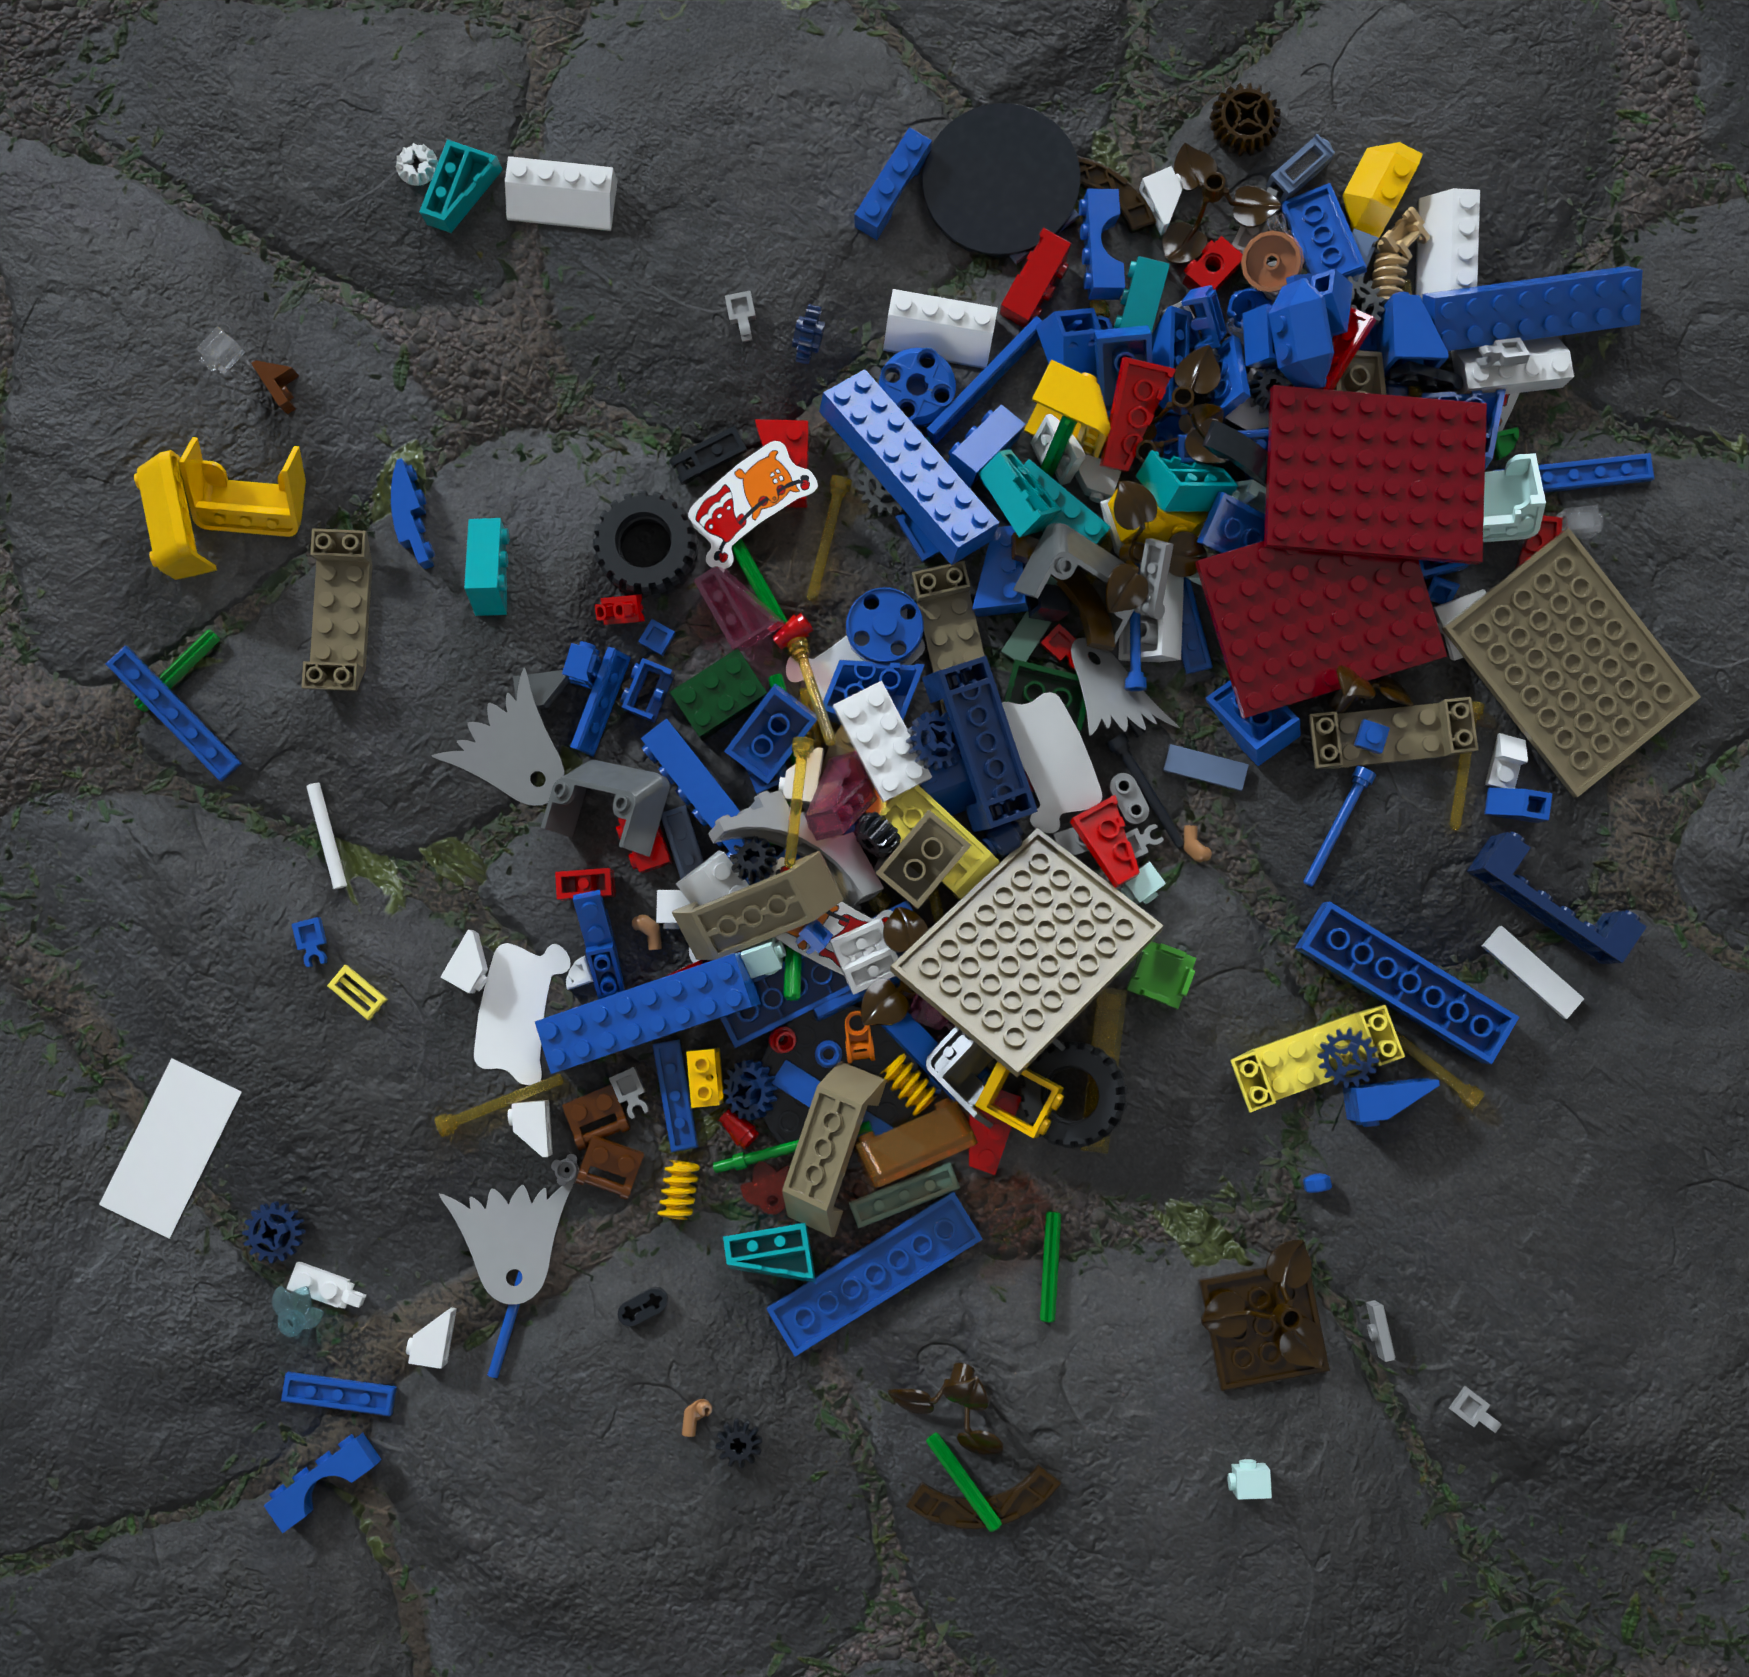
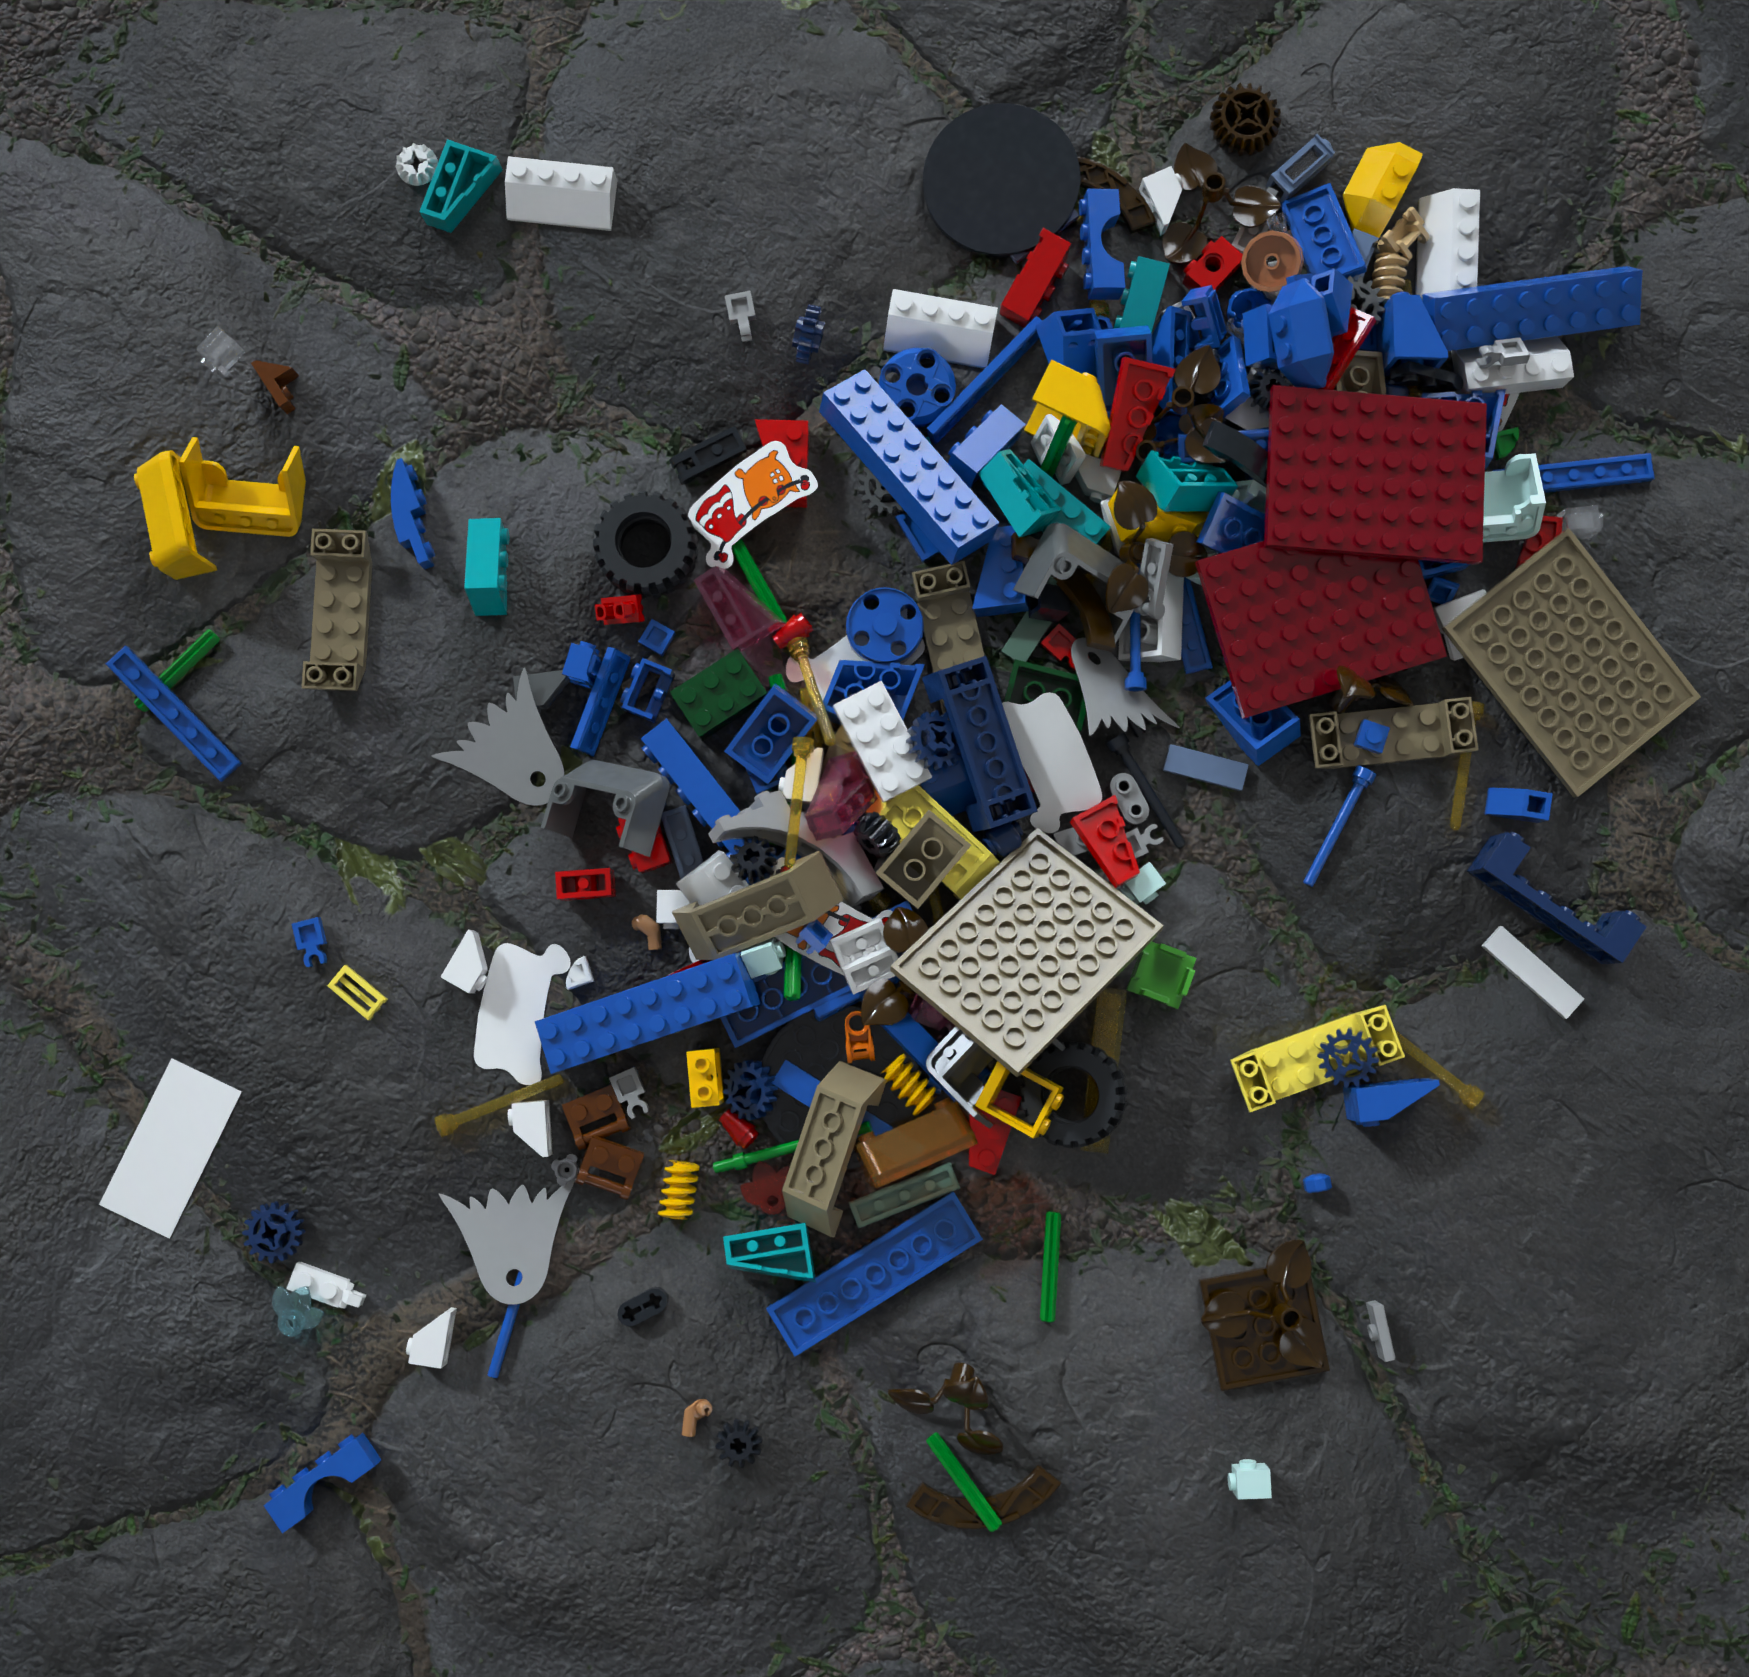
blue tile [281,1371,397,1416] -> none
white piece [306,783,347,889] -> none
blue slope [573,890,625,999] -> none
blue tile [652,1039,699,1152] -> none
red plate [769,1026,796,1053] -> none
clear yellow piece [807,475,852,602] -> none
blue plate [815,1040,842,1068] -> none
blue arch [854,127,932,240] -> none
medium nougat arm [1183,825,1212,862] -> none
blue brick [1295,901,1519,1064] -> none
light grey plate [1449,1386,1502,1433] -> none
white slope [1485,733,1528,789] -> none

